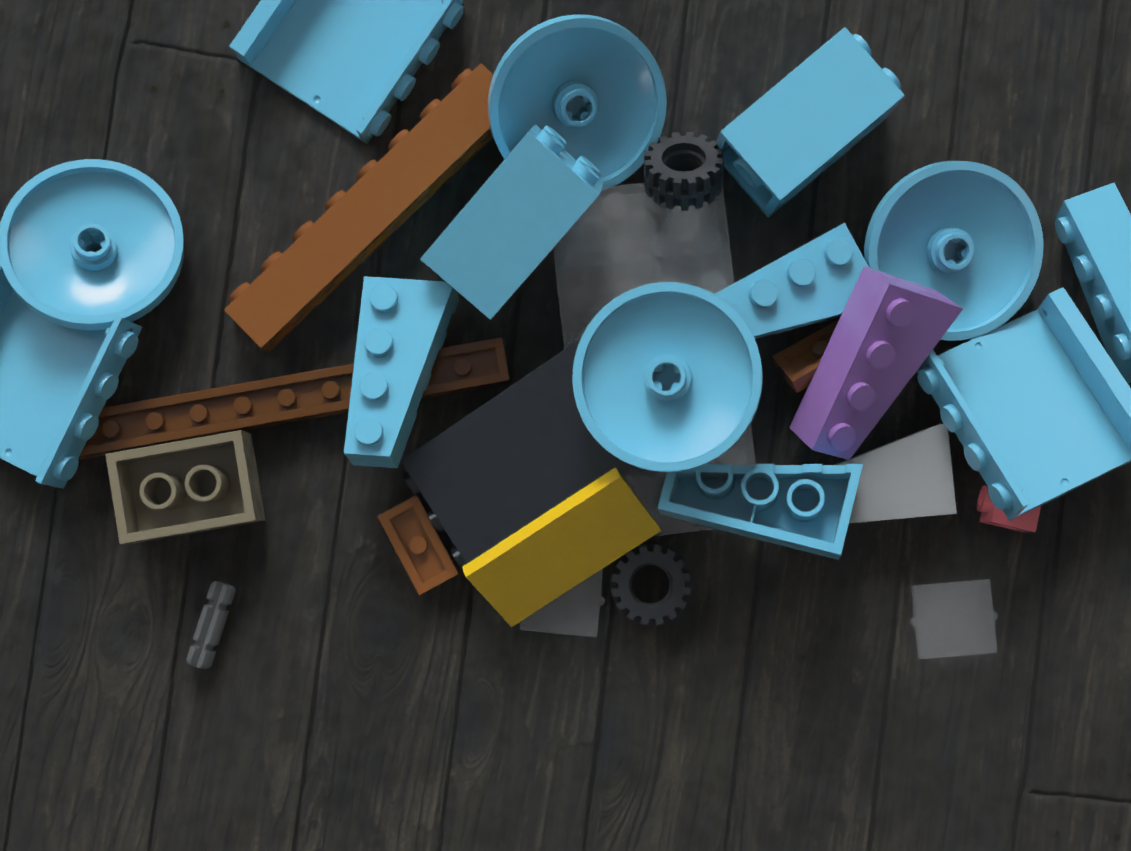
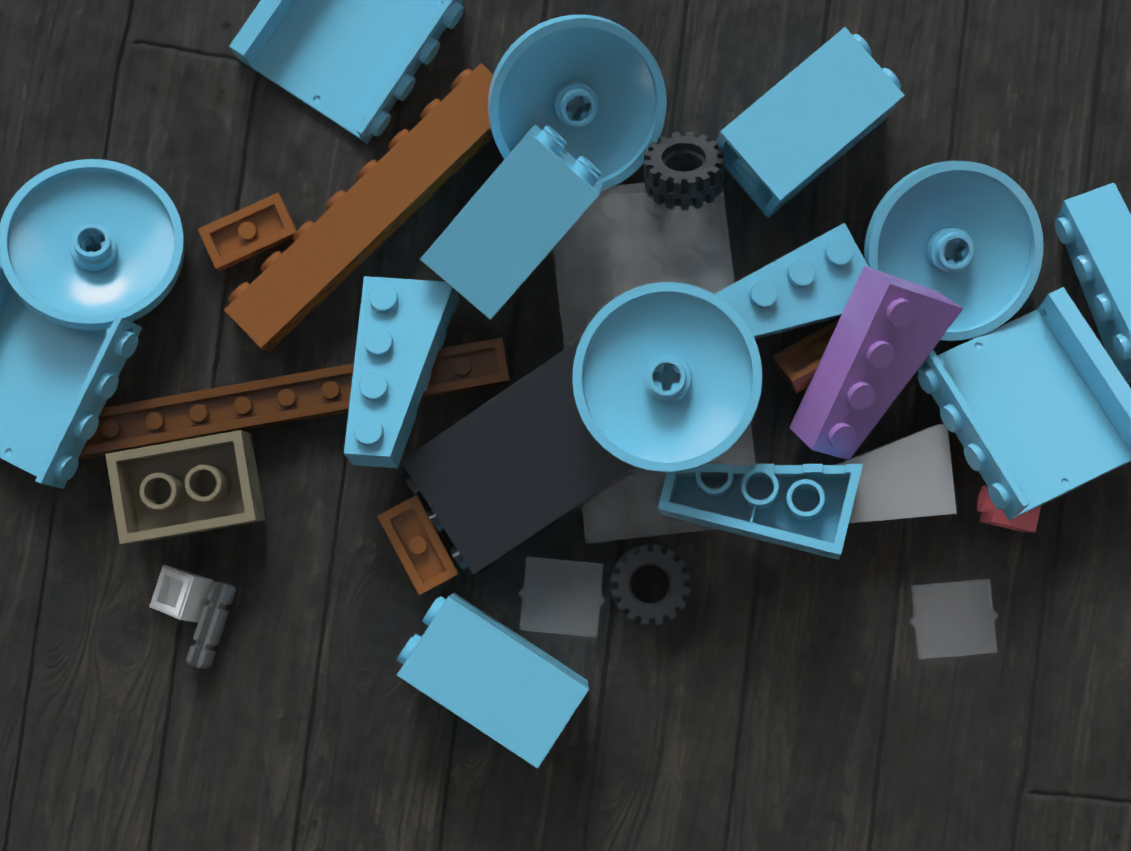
yellow tile [462,467,661,627] -> none
none -> white slope [149,565,214,622]
none -> dark orange plate [198,192,297,272]
none -> medium azure brick [397,592,589,768]

